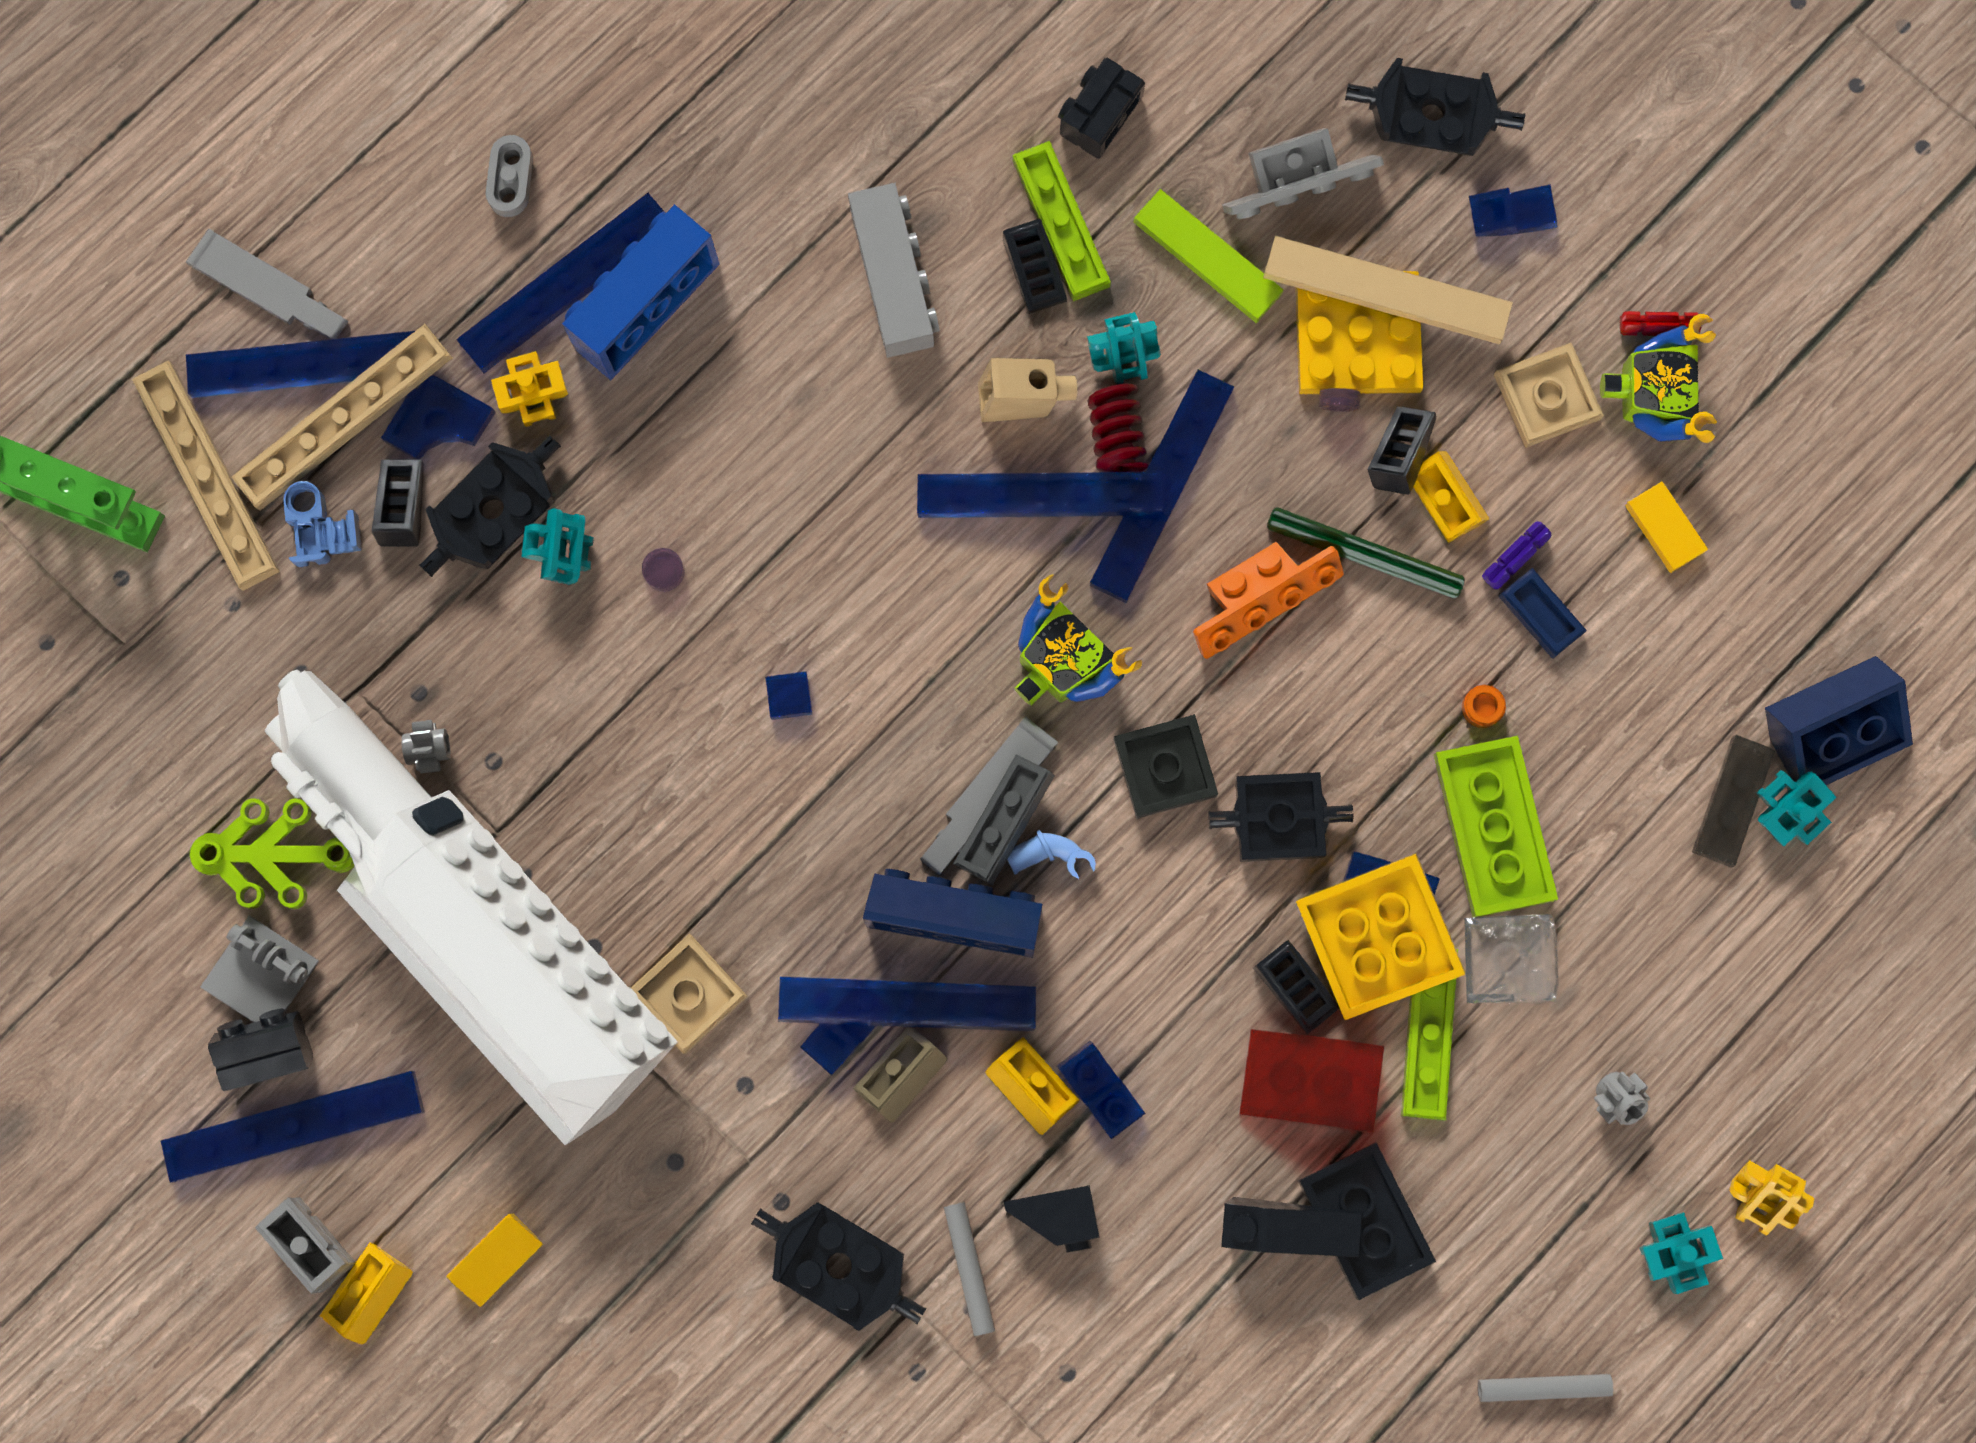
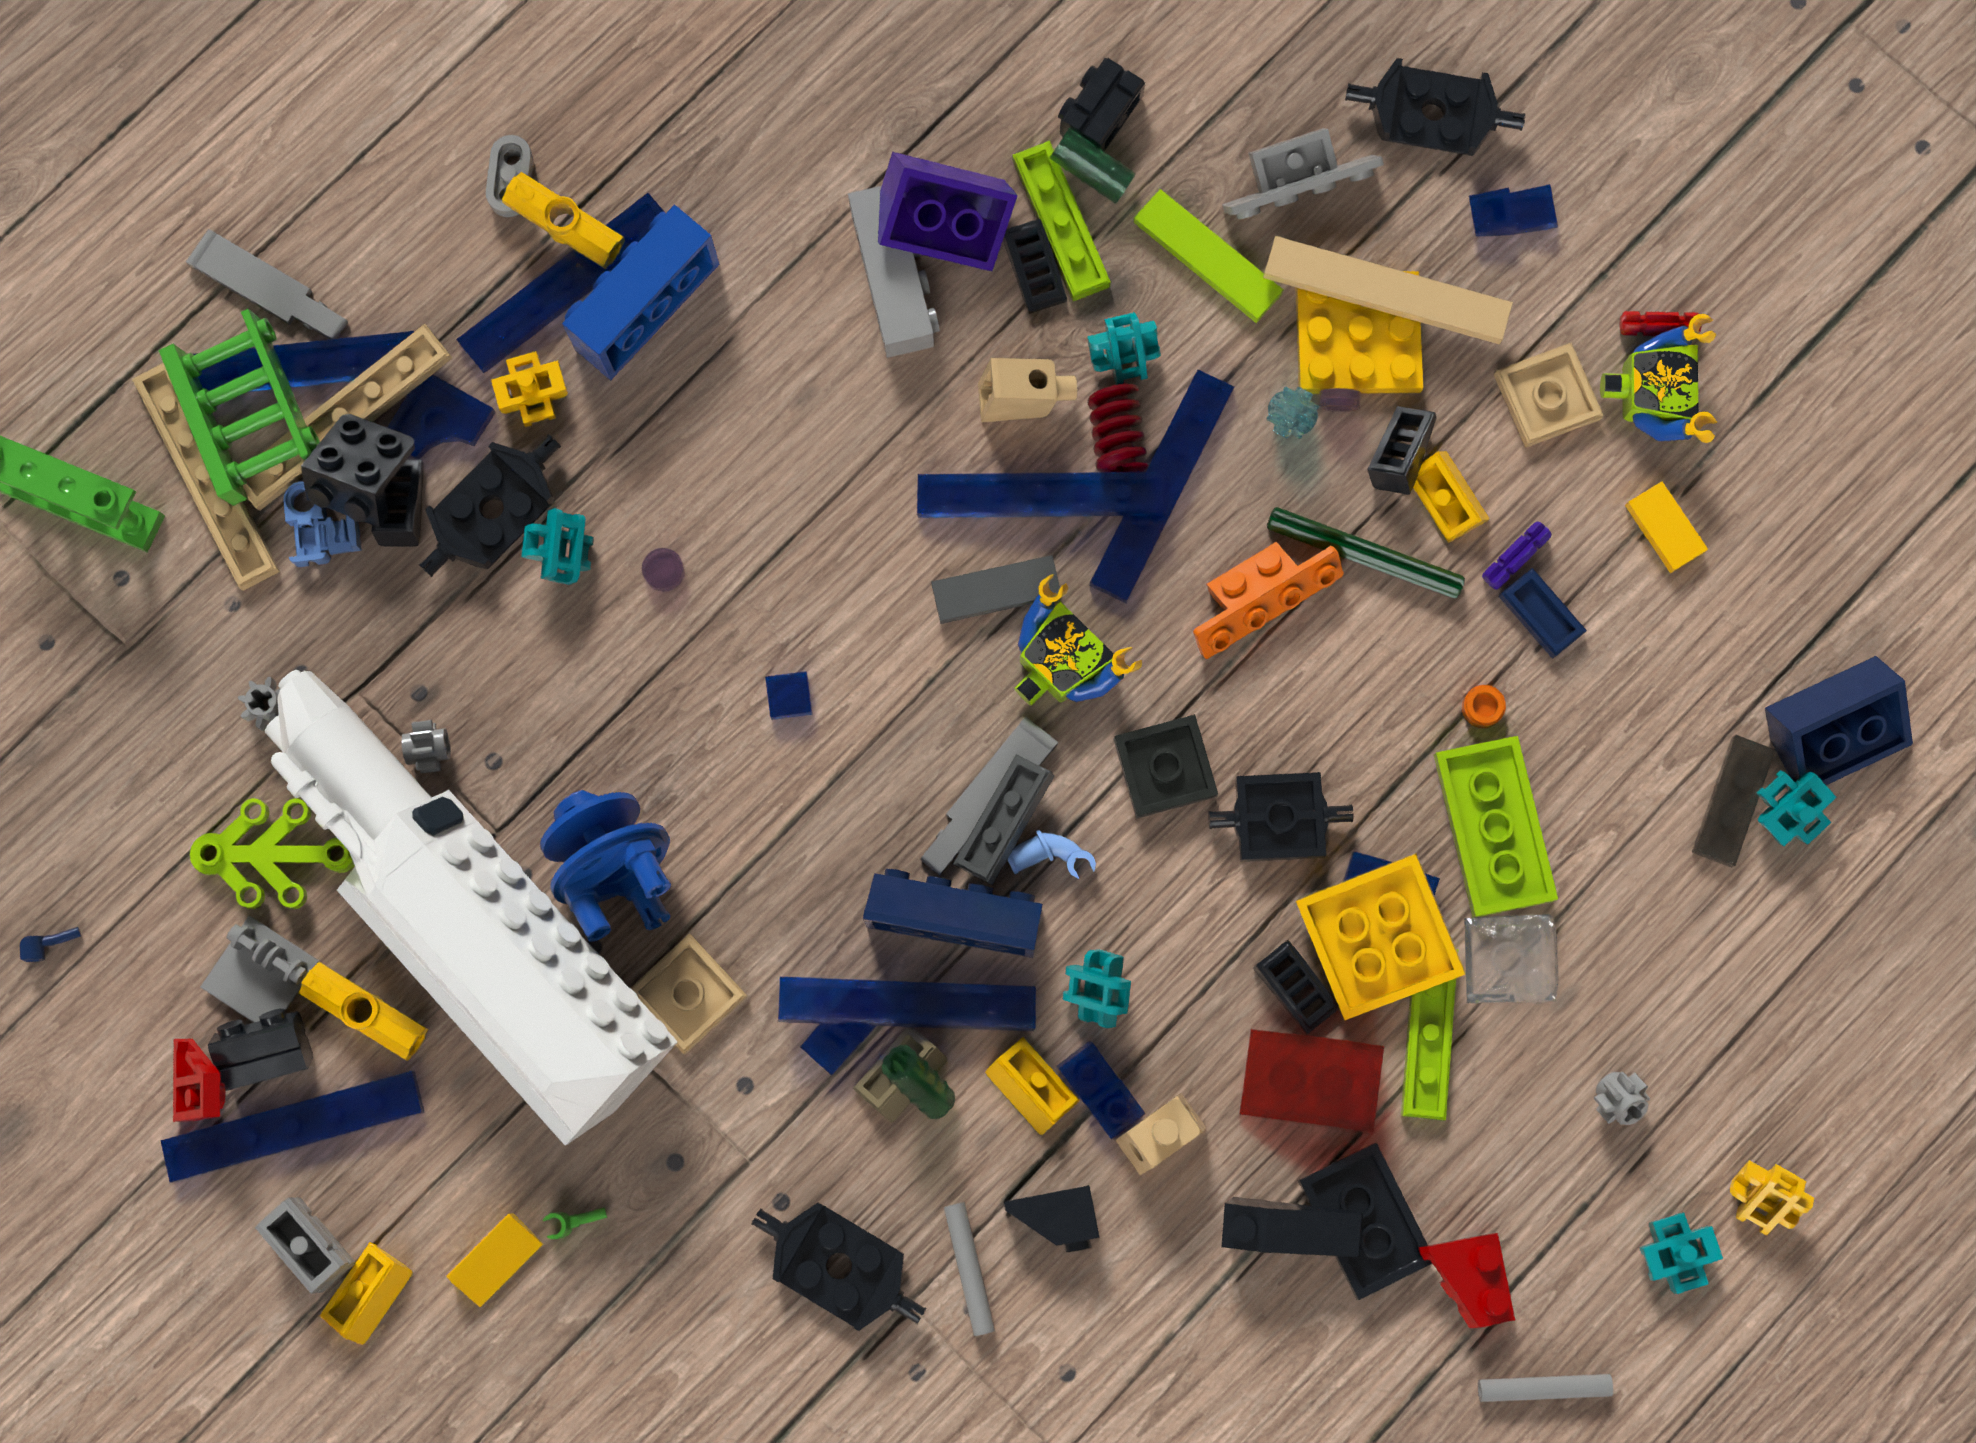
none -> dark blue hand [20,927,82,962]
none -> bright green fence [158,309,320,506]
none -> red wing [173,1039,226,1122]
none -> light grey gear [238,677,280,731]
none -> yellow piece [298,962,429,1061]
none -> black bracket [301,414,415,528]
none -> yellow piece [502,172,625,269]
none -> blue piece [540,790,671,942]
none -> bright green hand [543,1207,607,1239]
none -> dark purple slope [878,152,1018,271]
none -> clear green axle [882,1045,956,1119]
none -> dark grey tile [931,555,1060,624]
none -> clear green axle [1050,128,1136,204]
none -> teal piece [1062,949,1131,1028]
none -> tan torso [1115,1093,1206,1175]
none -> clear light blue gear [1266,387,1319,439]
none -> red wing [1419,1233,1515,1328]

